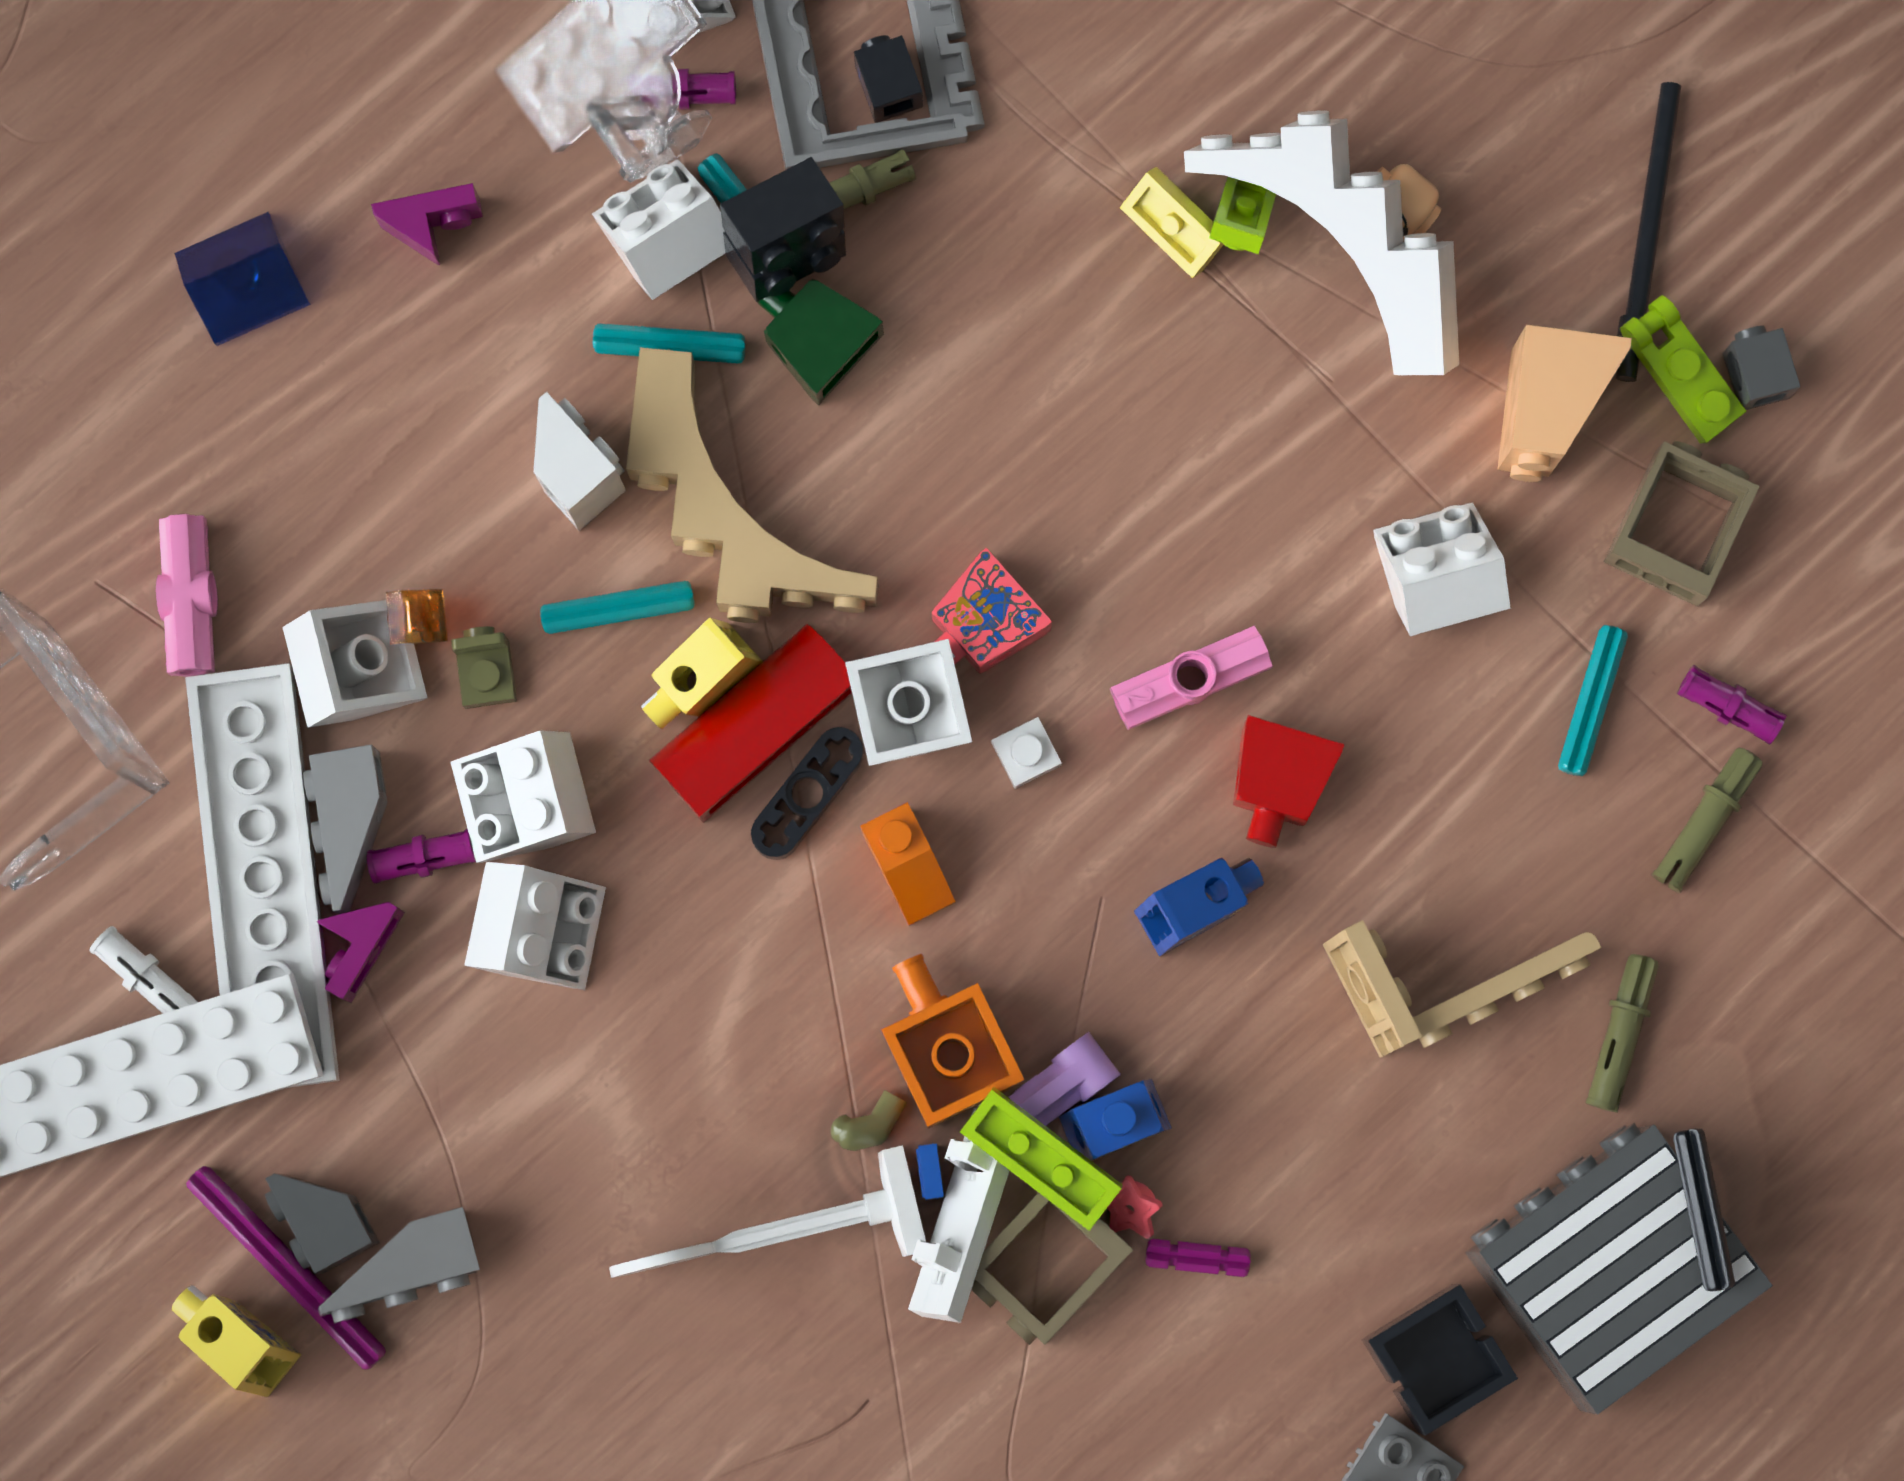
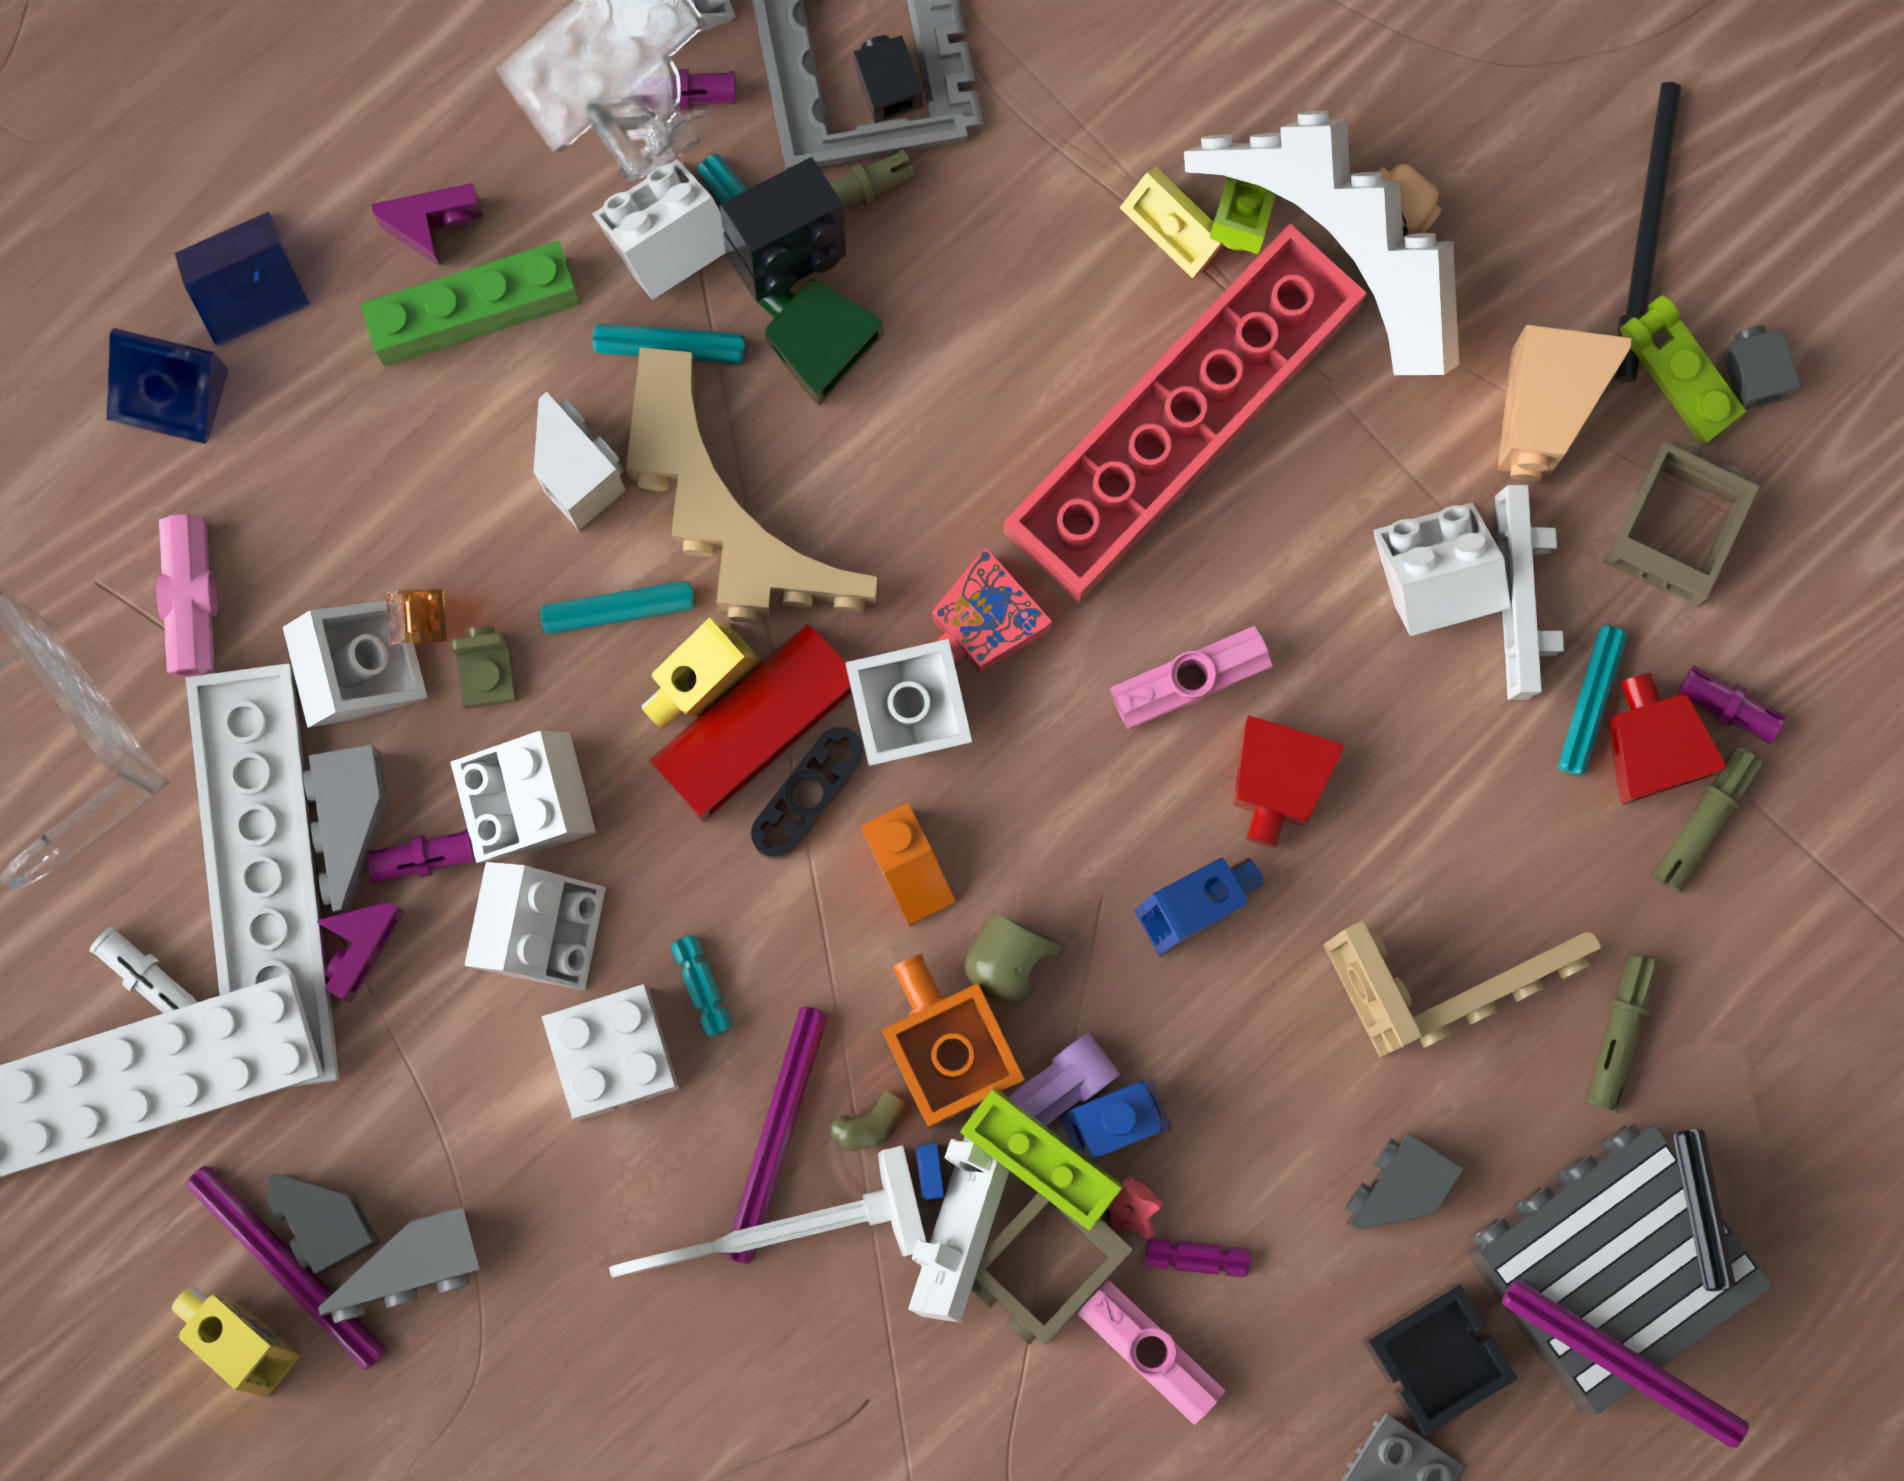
white plate [991,717,1062,789] -> none
none -> clear blue slope [107,328,228,444]
none -> bright green brick [360,240,580,367]
none -> white brick [541,984,680,1121]
none -> teal axle [671,935,733,1037]
none -> magenta axle [725,1006,827,1264]
none -> olive helmet [964,911,1066,1004]
none -> coral brick [1003,224,1367,603]
none -> bright pink piece [1076,1279,1226,1425]
none -> dark grey slope [1345,1134,1463,1230]
none -> white hinge [1495,485,1564,700]
none -> magenta axle [1502,1280,1749,1448]
none -> red torso [1608,673,1726,805]

